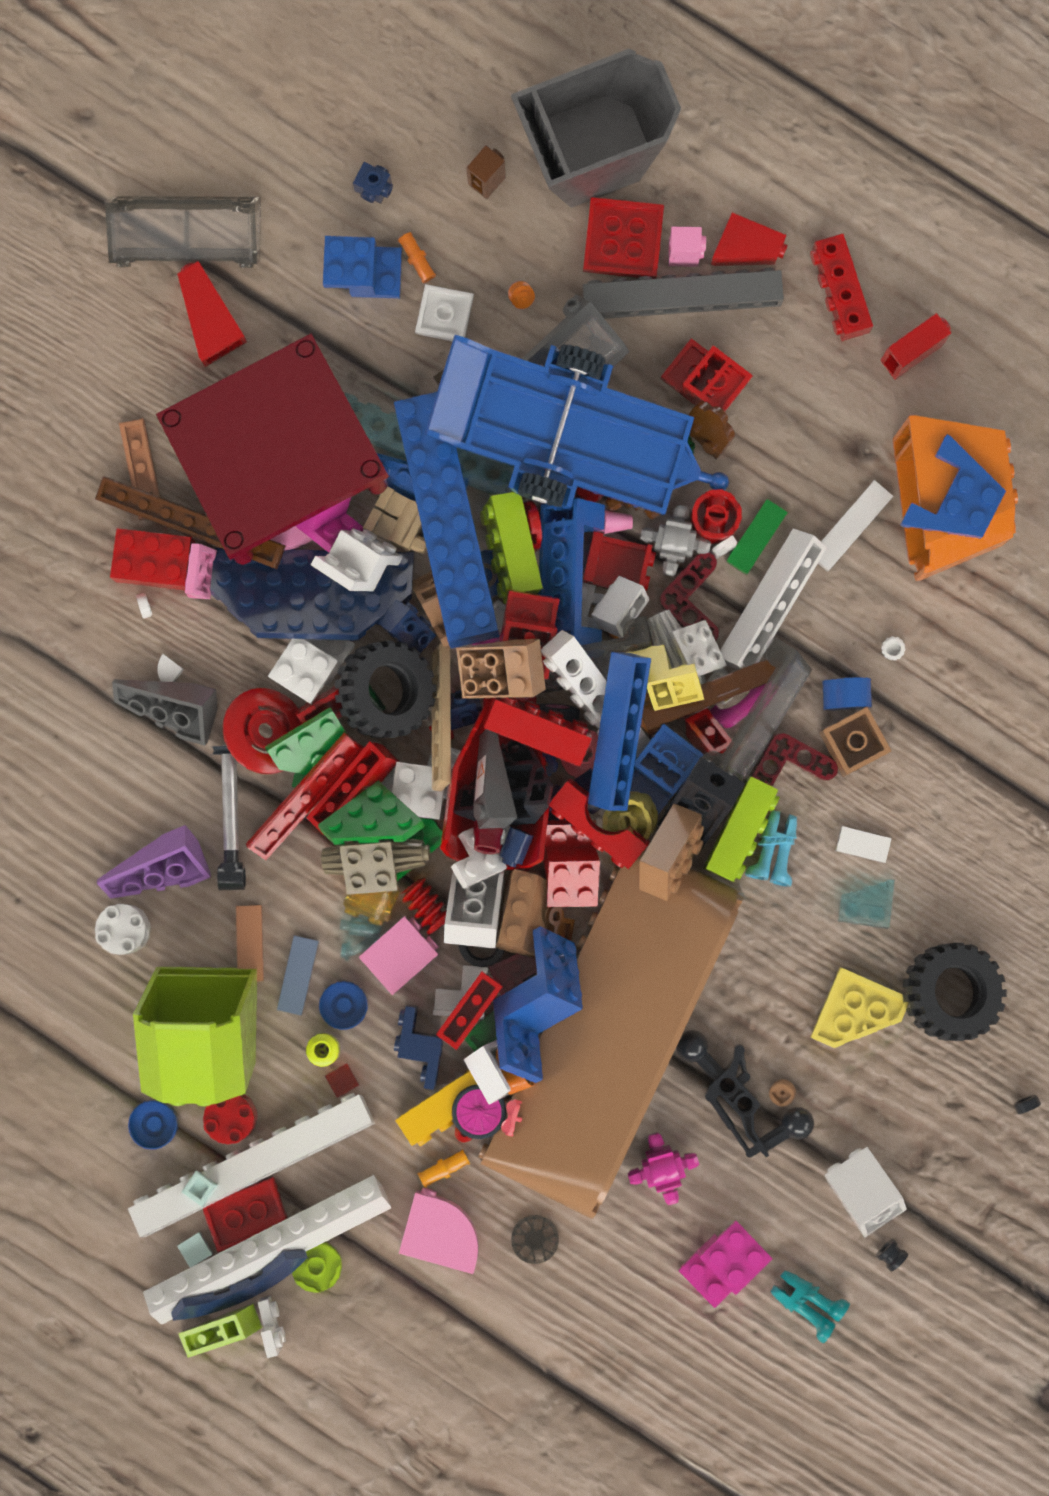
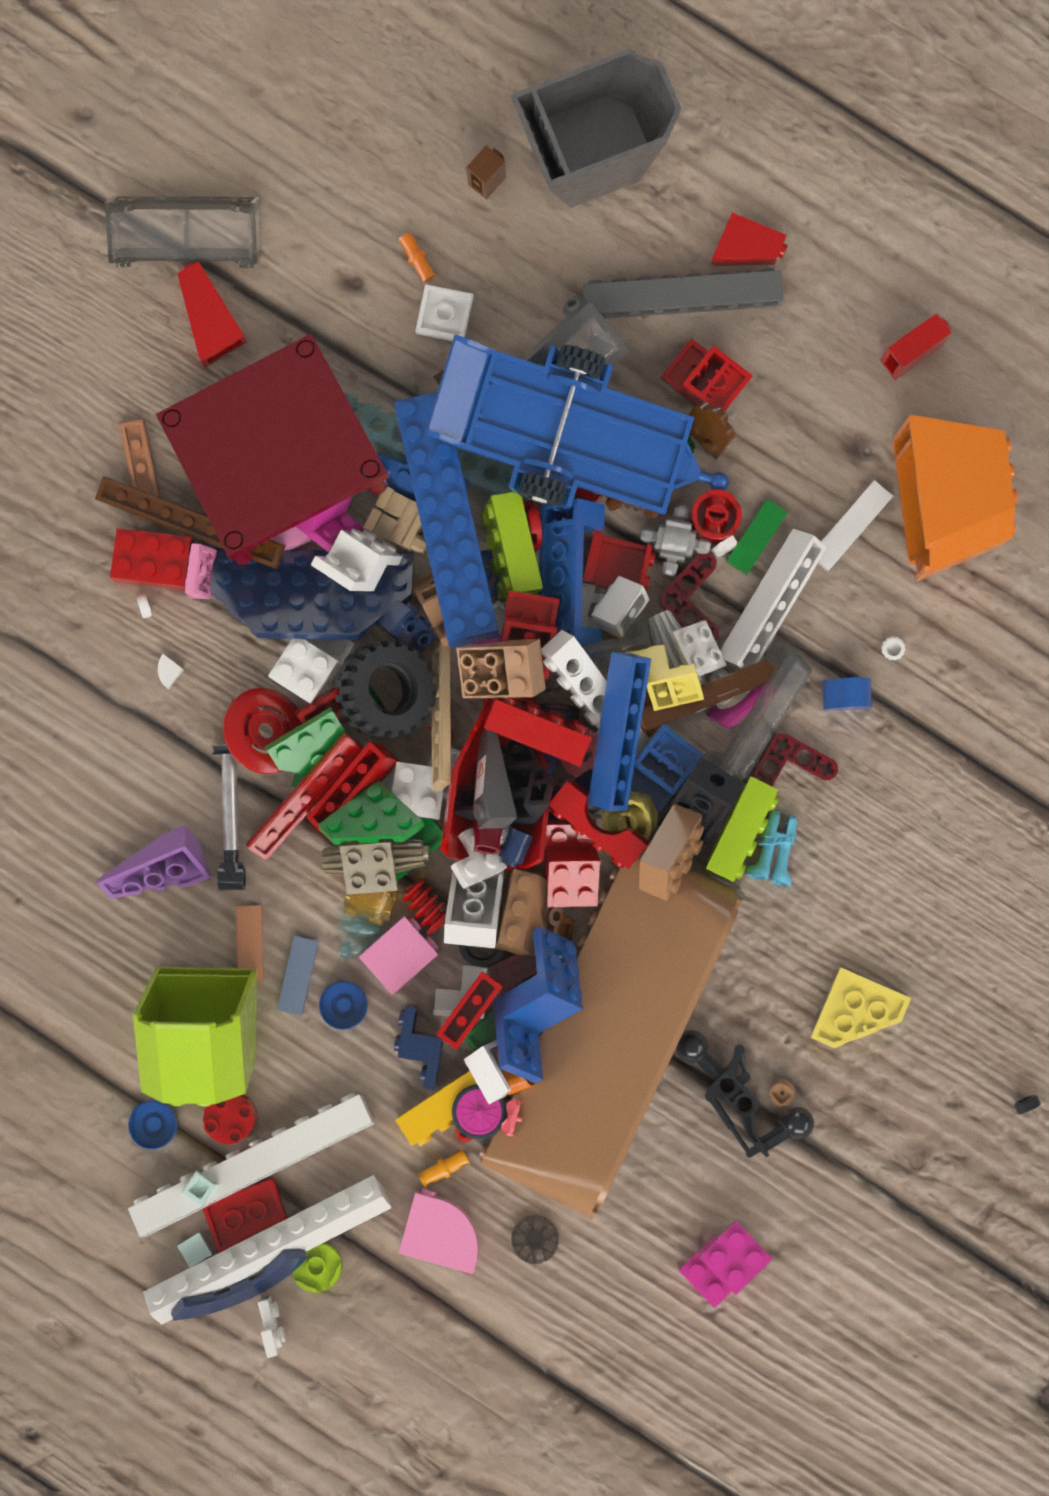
white brick [95,904,151,955] -> none
dark grey wedge [112,679,218,746] -> none
lime slope [179,1304,263,1358] -> none
neon yellow head [306,1033,340,1067] -> none
blue bracket [323,236,402,299] -> none
clear red tile [325,1063,360,1098] -> none
dark blue brick [353,162,393,204] -> none
dark blue brick [450,690,482,730] -> none
orange wheel [508,281,535,309] -> none
red plate [583,197,664,279] -> none
bright pink cone [596,510,633,534] -> none
dark pink piece [627,1132,699,1205] -> none
bright pink brick [668,227,706,267] -> none
red slope [685,708,735,758] -> none
teal piece [770,1270,850,1343] -> none
red brick [810,233,873,341] -> none
medium nougat brick [819,707,892,777] -> none
white slope [825,1147,907,1238] -> none
white tile [835,826,891,863] -> none
clear light blue wing [838,879,895,929] -> none
black wheel [876,1239,909,1272] -> none
blue wing [900,434,1006,539] -> none
black tyre [902,942,1007,1041] -> none

